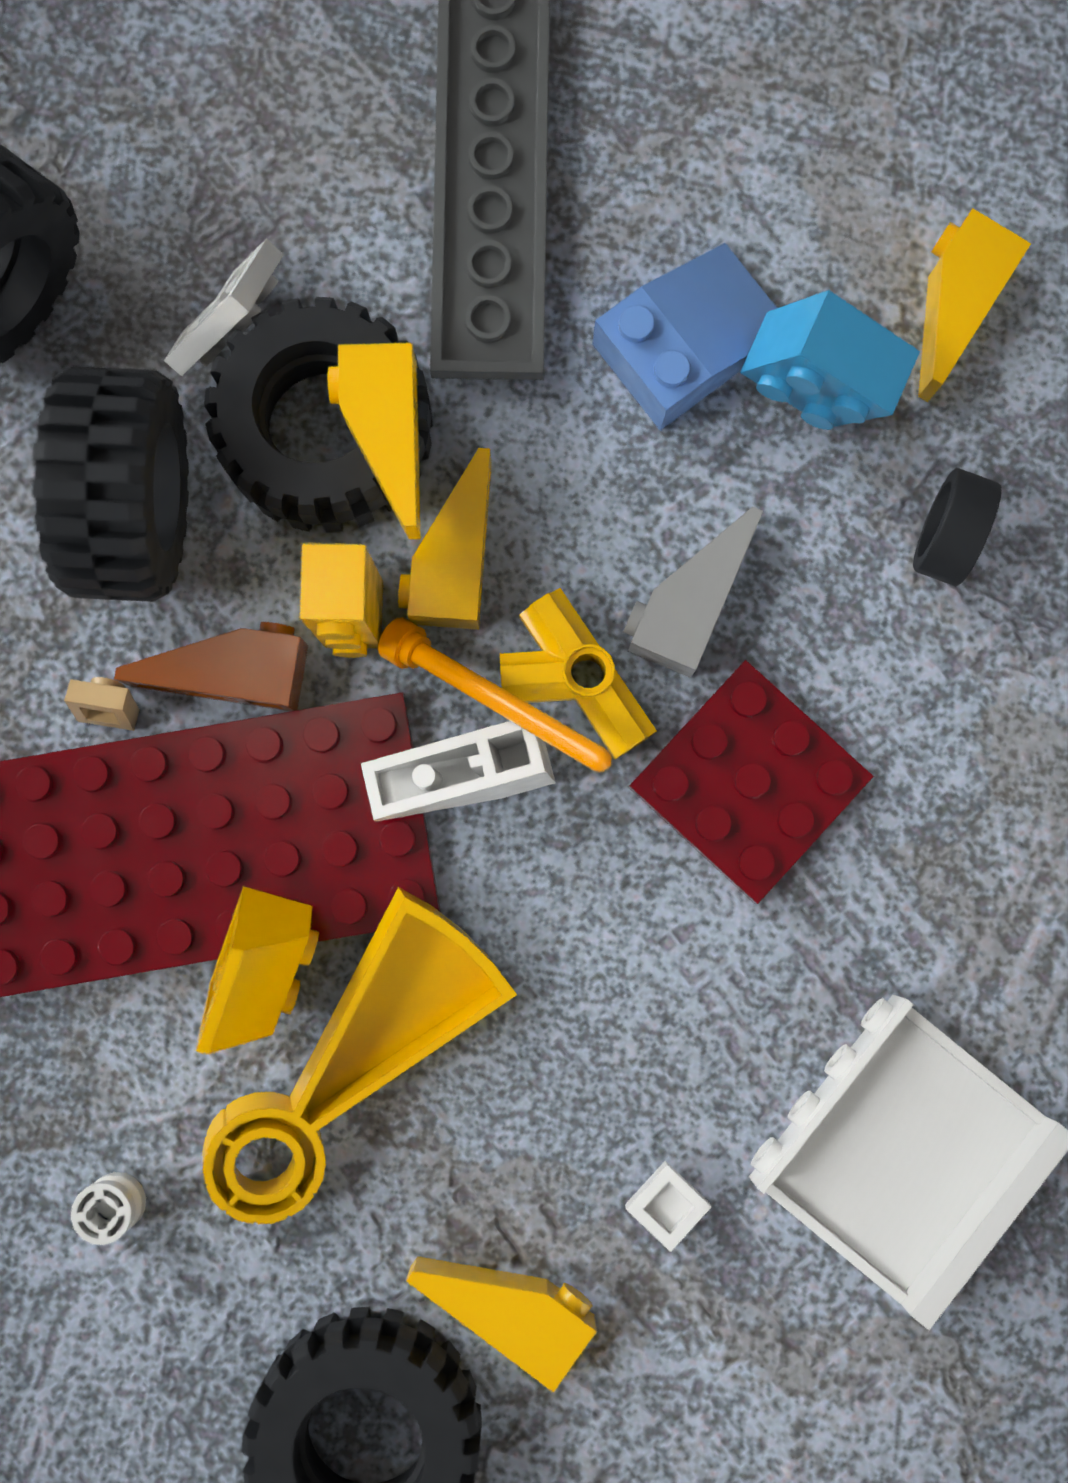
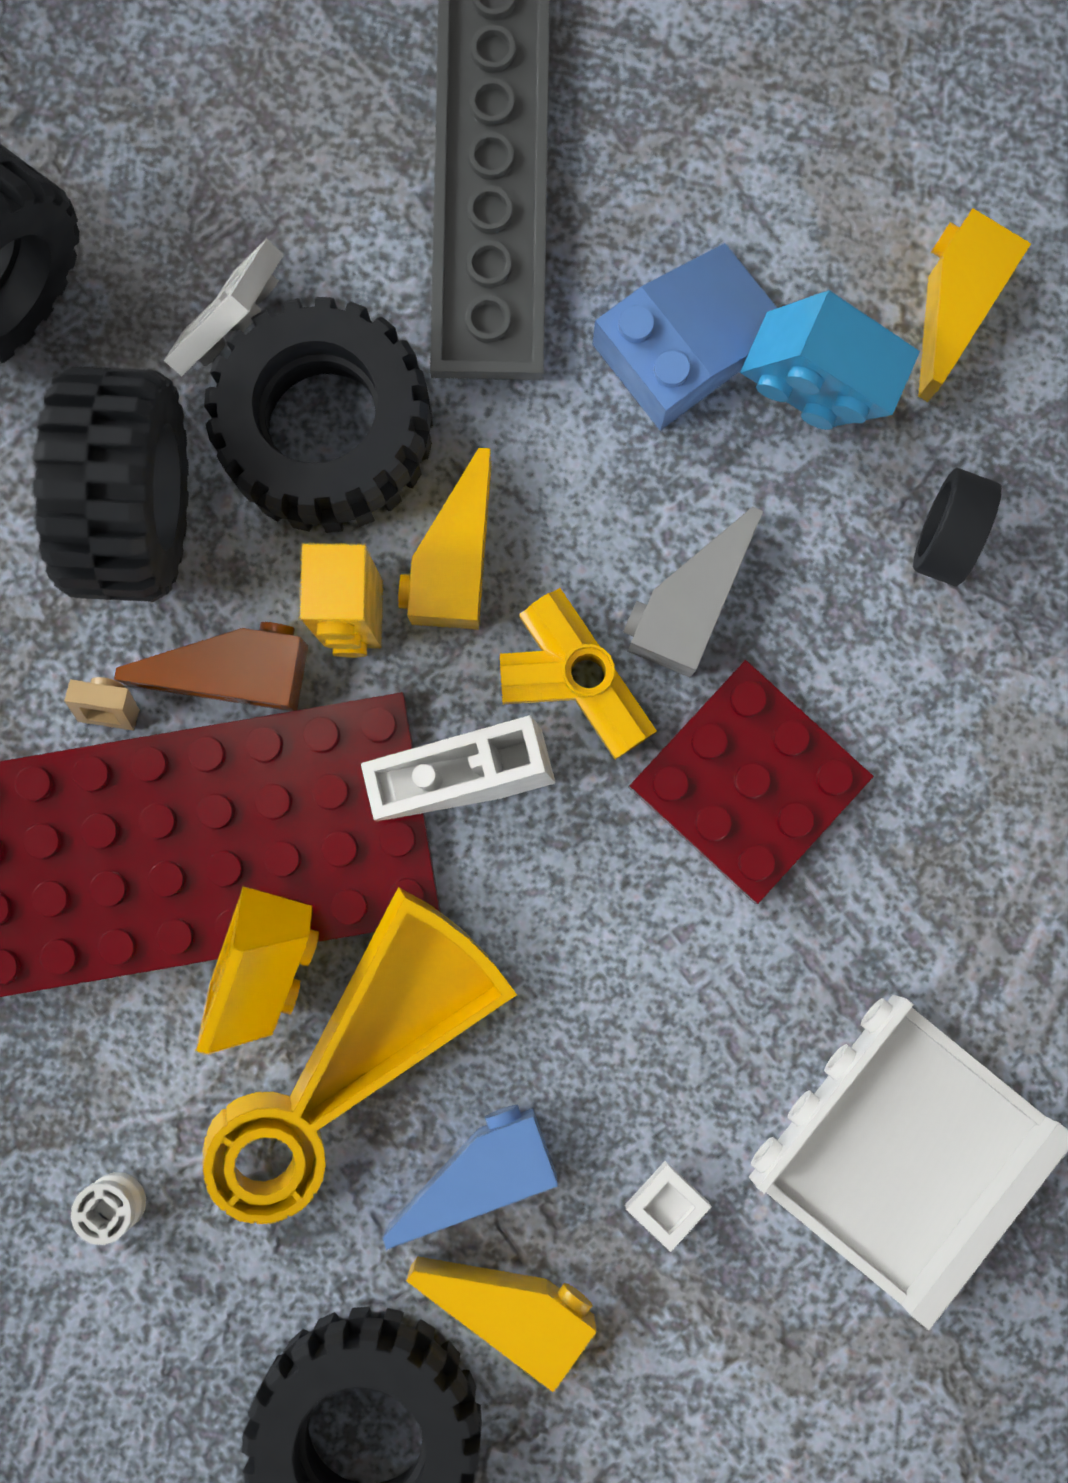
yellow slope [328,343,421,539] -> none
light orange piece [378,617,612,772] -> none
none -> medium blue slope [382,1104,558,1250]

